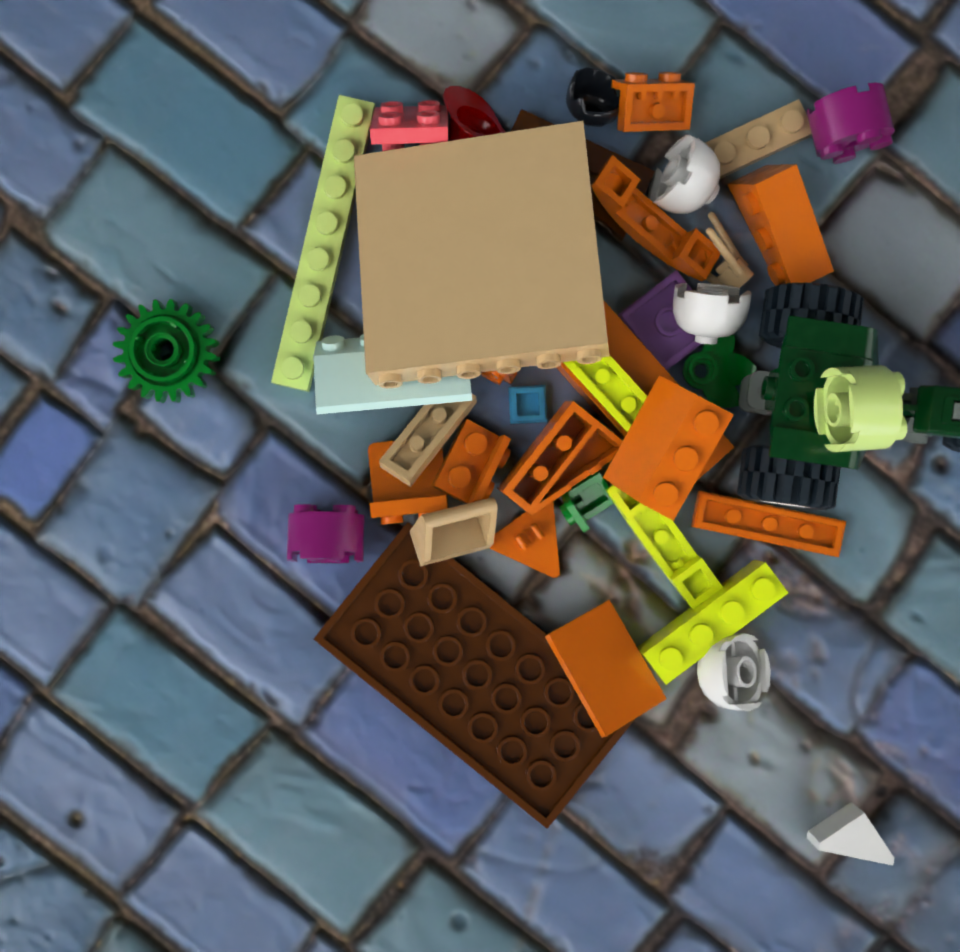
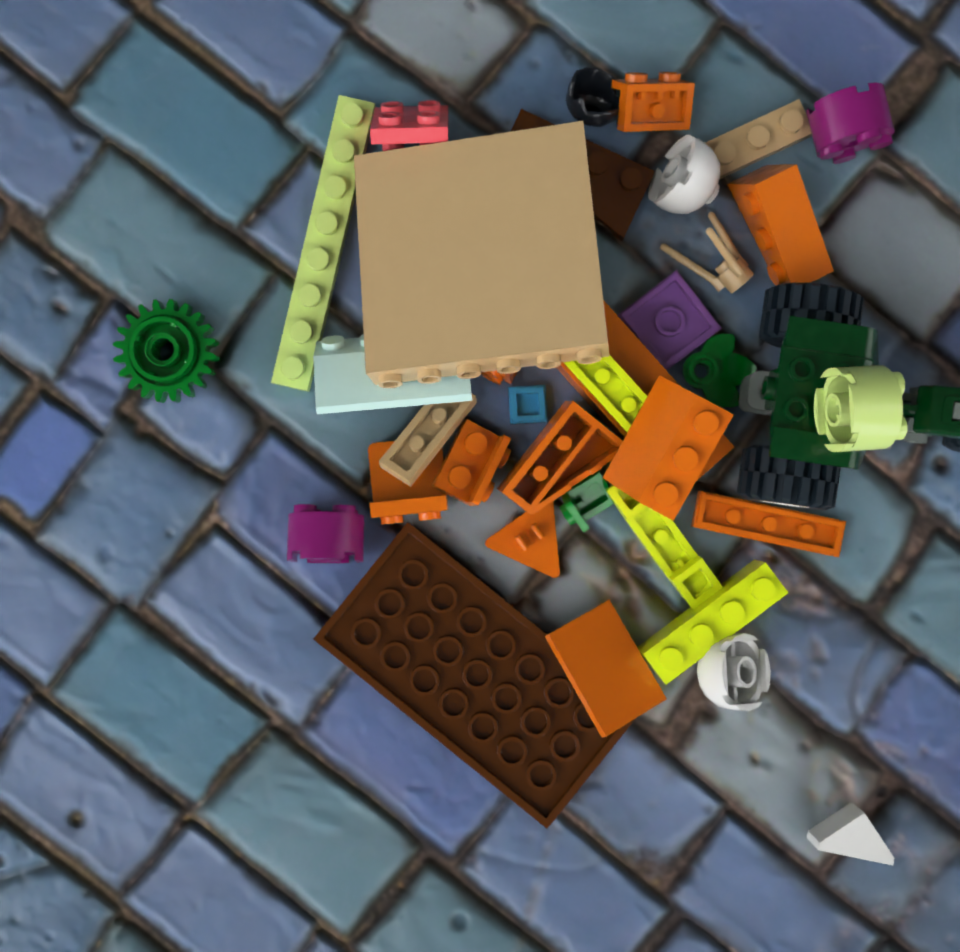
tan tile [409,497,498,566] -> none
red piece [443,86,506,141] -> none
orange slope [591,155,721,281] -> none
white cylinder [673,283,752,345] -> none

